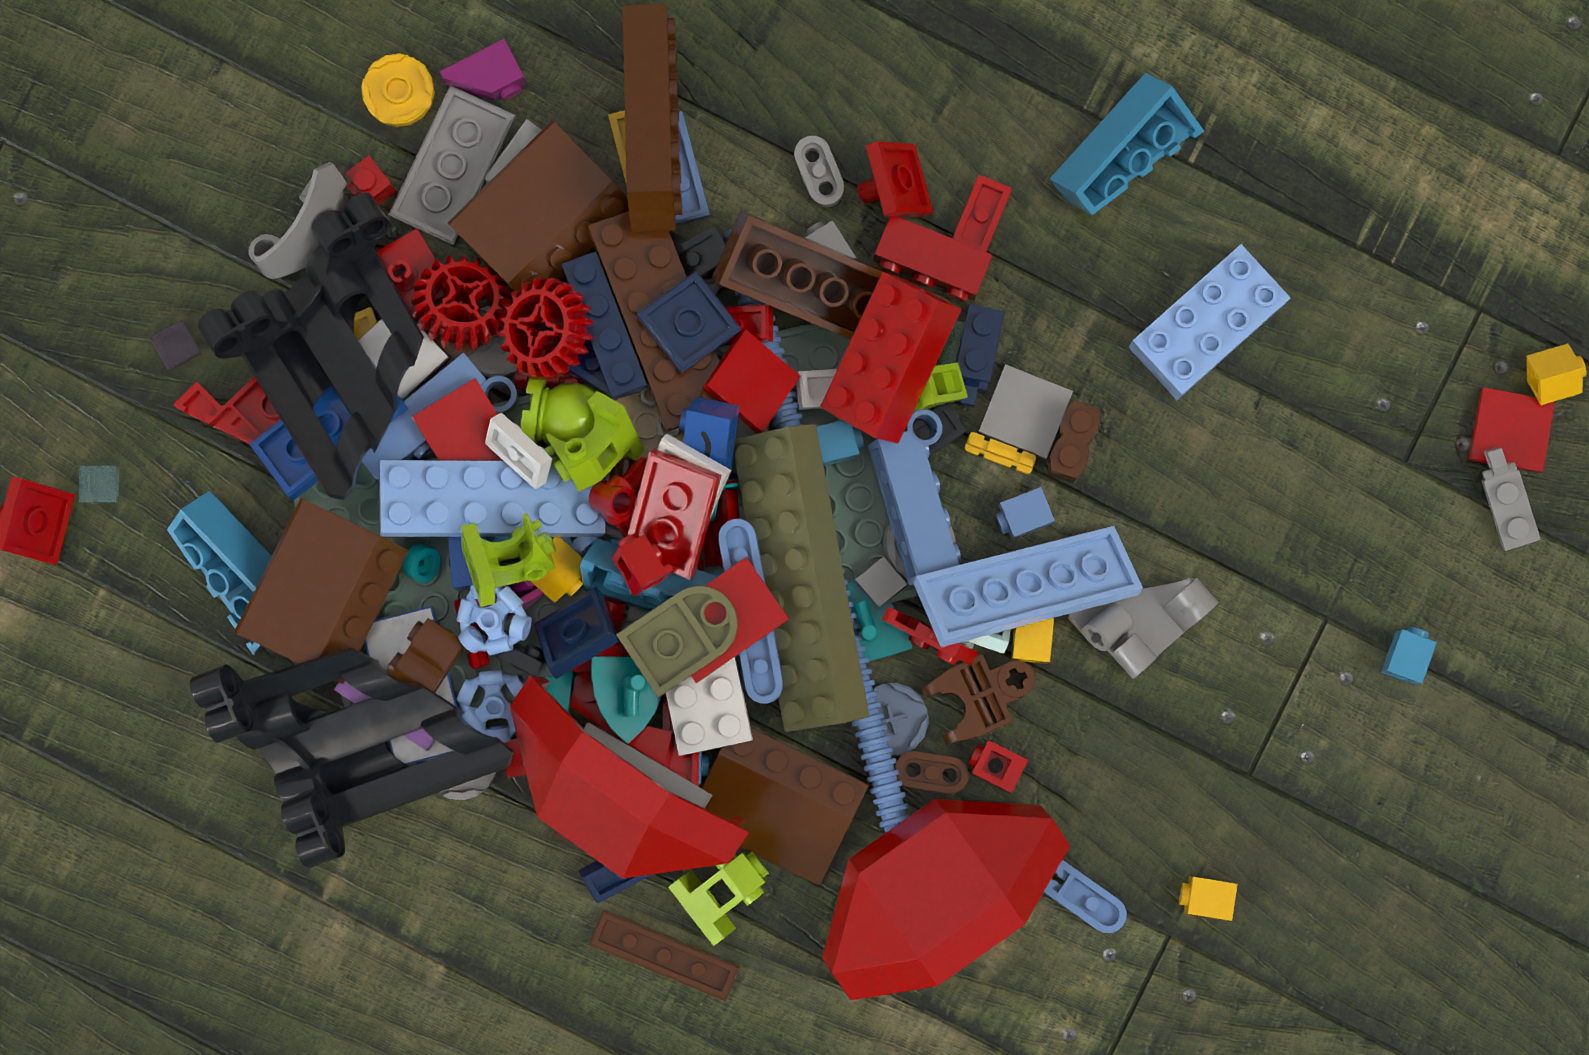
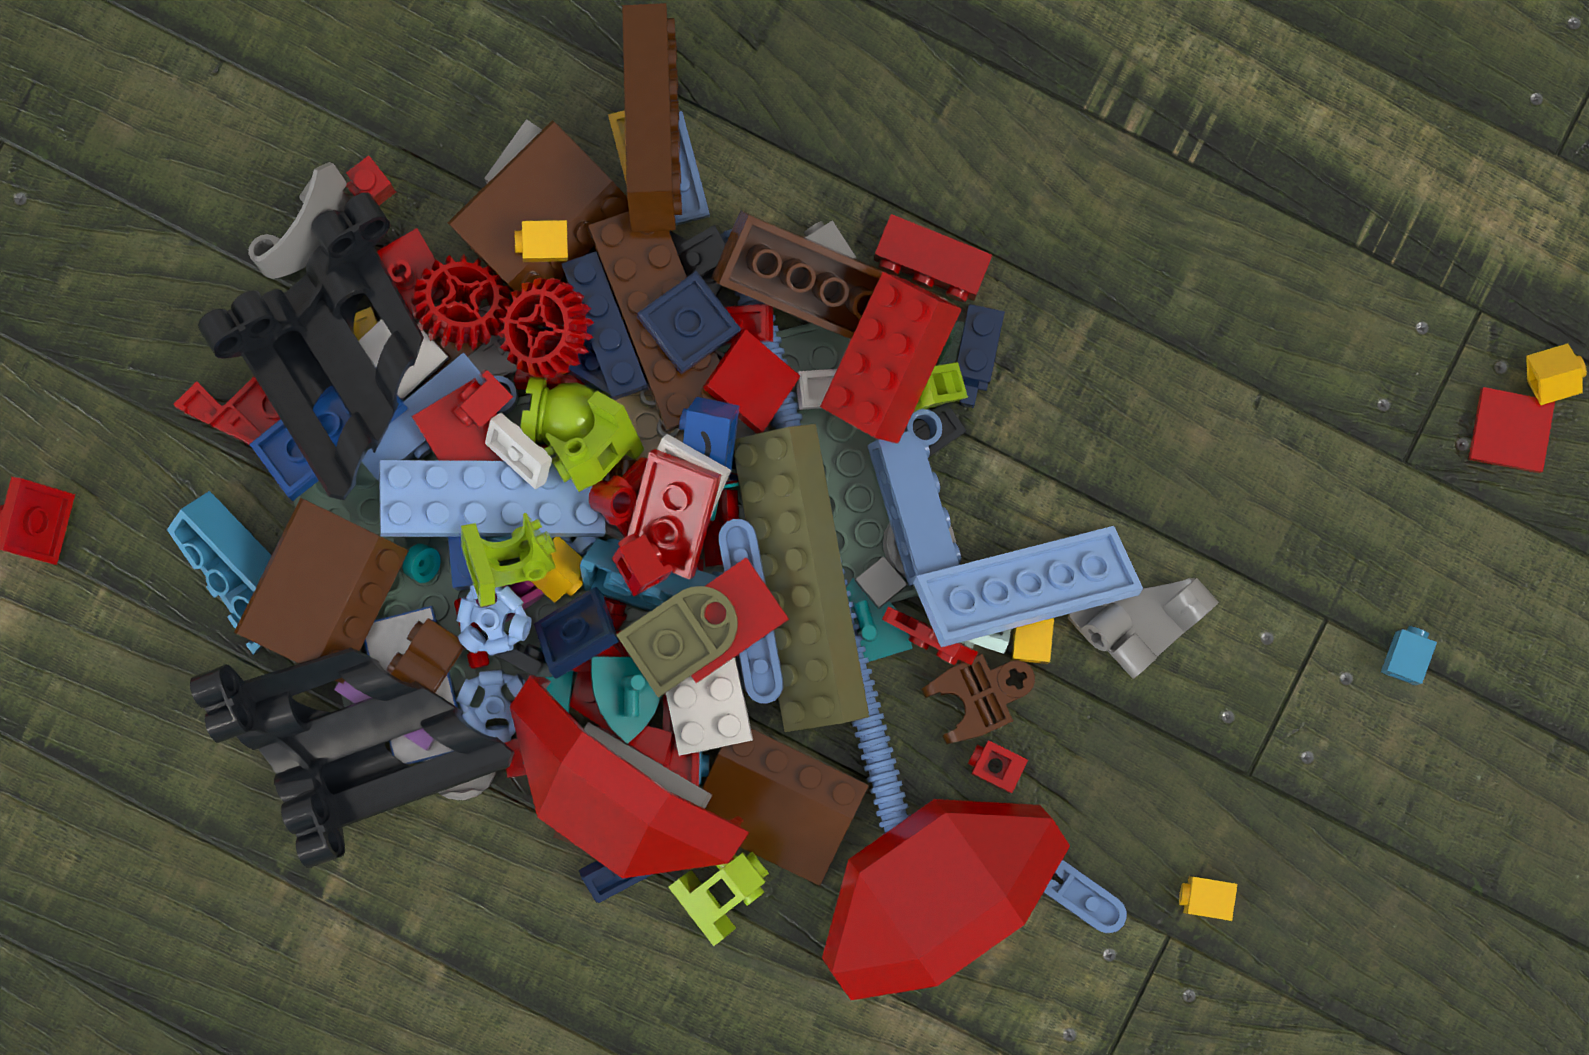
clear light blue tile [79,466,119,504] -> none
clear purple tile [150,320,201,371] -> none
yellow tile [361,53,435,127] -> none
light grey tile [388,85,517,247] -> none
magenta slope [439,39,527,101] -> none
reddish brown tile [589,910,740,1001] -> none
light grey plate [794,136,844,208] -> none
dark azure brick [817,420,864,467] -> none
sand blue tile [856,683,929,756] -> none
red tile [857,141,934,217] -> none
reddish brown plate [895,751,969,794] -> none
red plate [952,175,1012,252] -> none
yellow axle [965,432,1036,475] -> none
light grey tile [978,364,1073,460] -> none
medium blue brick [995,487,1055,540] -> none
reddish brown brick [1047,401,1100,483] -> none
dark azure wedge [1050,73,1204,215] -> none
light blue brick [1128,244,1290,400] -> none
light grey hinge [1481,447,1541,551] -> none
none -> red brick [453,370,513,428]
none -> yellow brick [515,220,568,262]

